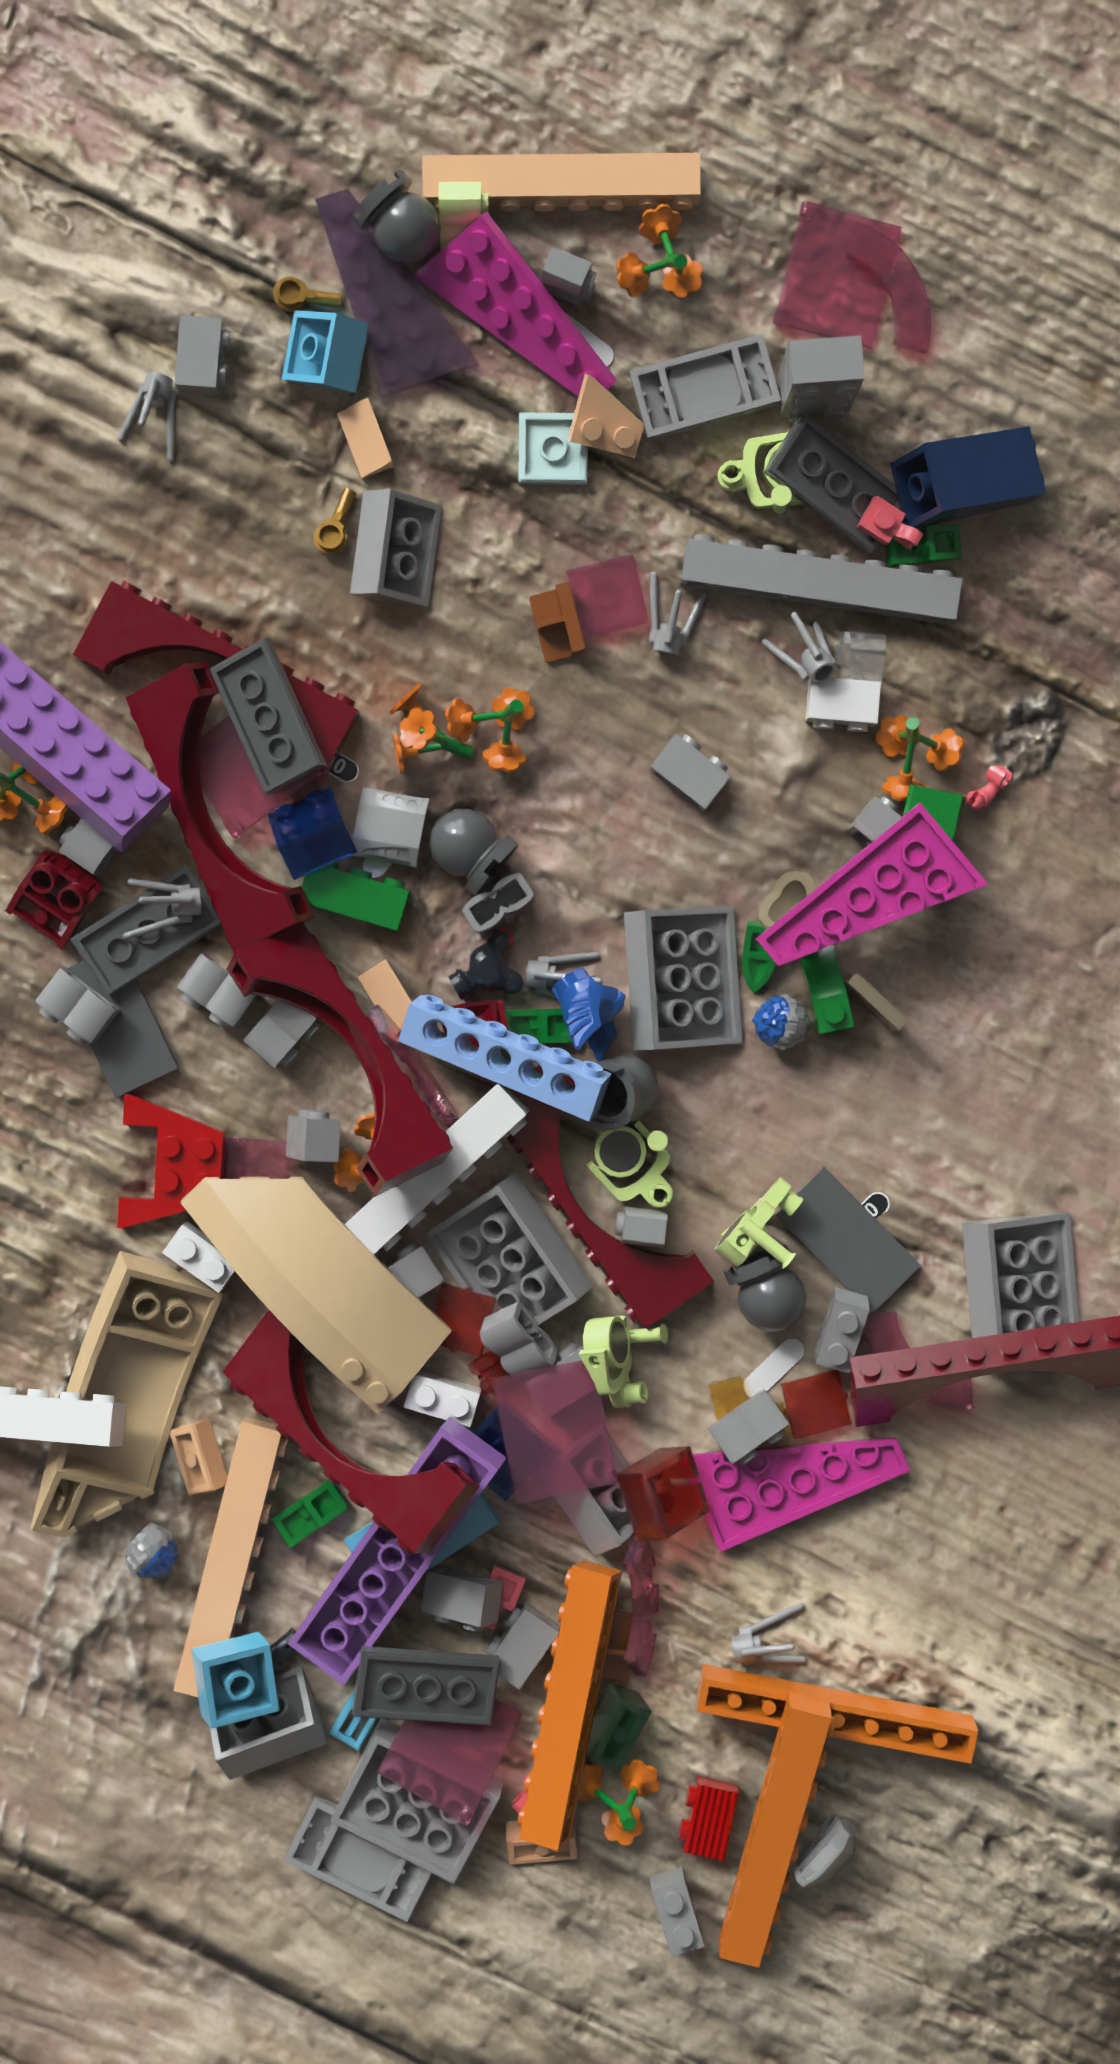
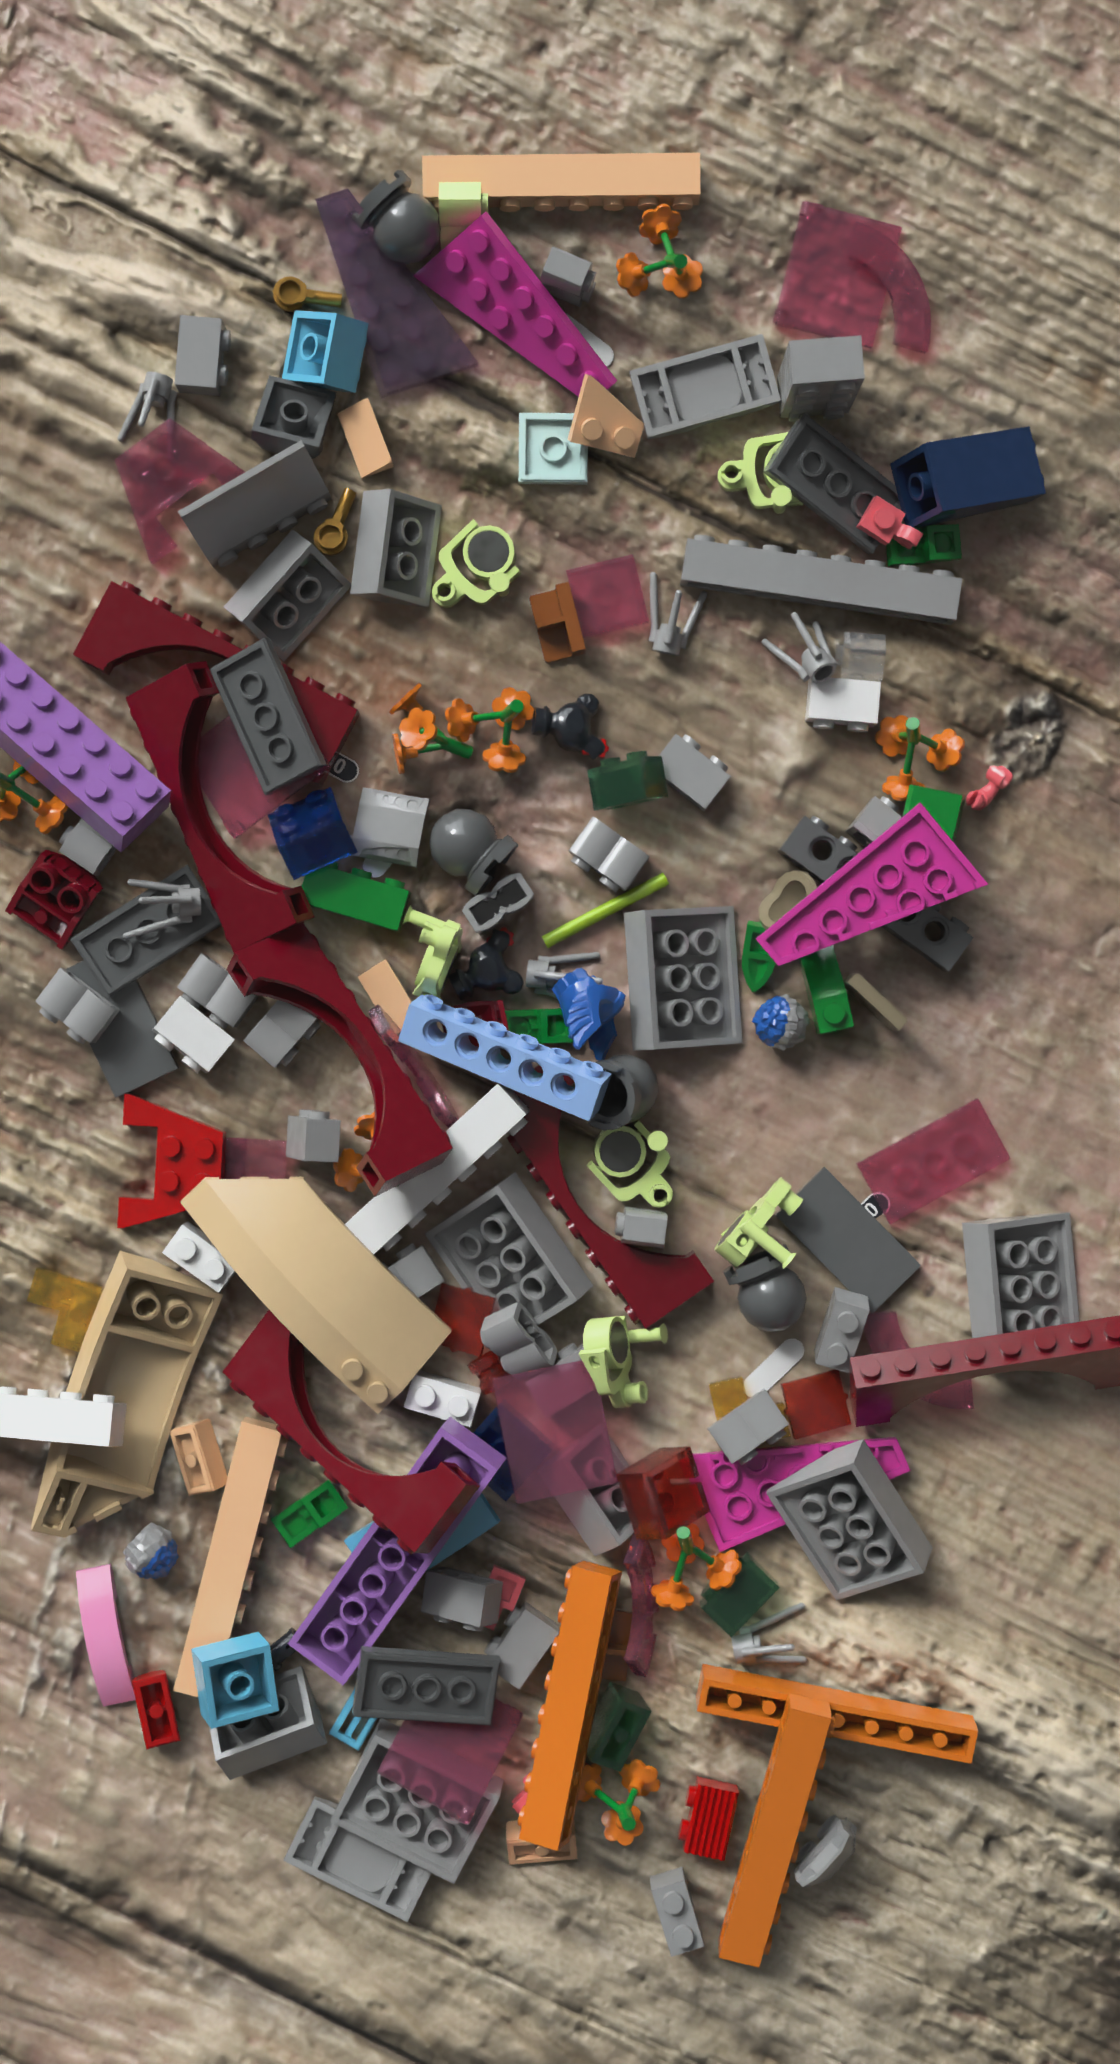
none -> clear yellow tile [27,1267,104,1352]
none -> bright pink slope [76,1564,136,1706]
none -> clear pink wing [115,418,245,565]
none -> red brick [132,1670,181,1750]
none -> white brick [152,996,235,1073]
none -> light grey slope [178,440,332,567]
none -> light grey slope [224,529,351,661]
none -> dark grey slope [251,375,336,459]
none -> yellowish green piece [403,905,463,999]
none -> yellowish green piece [432,519,521,608]
none -> black animal [531,694,609,760]
none -> lime bar [541,872,669,948]
none -> light grey brick [569,817,649,893]
none -> clear green brick [587,751,668,811]
none -> orange plant [651,1521,742,1611]
none -> clear green brick [700,1552,780,1637]
none -> light grey slope [766,1439,933,1601]
none -> dark grey brick [778,816,974,972]
none -> clear pink tile [856,1098,1011,1224]

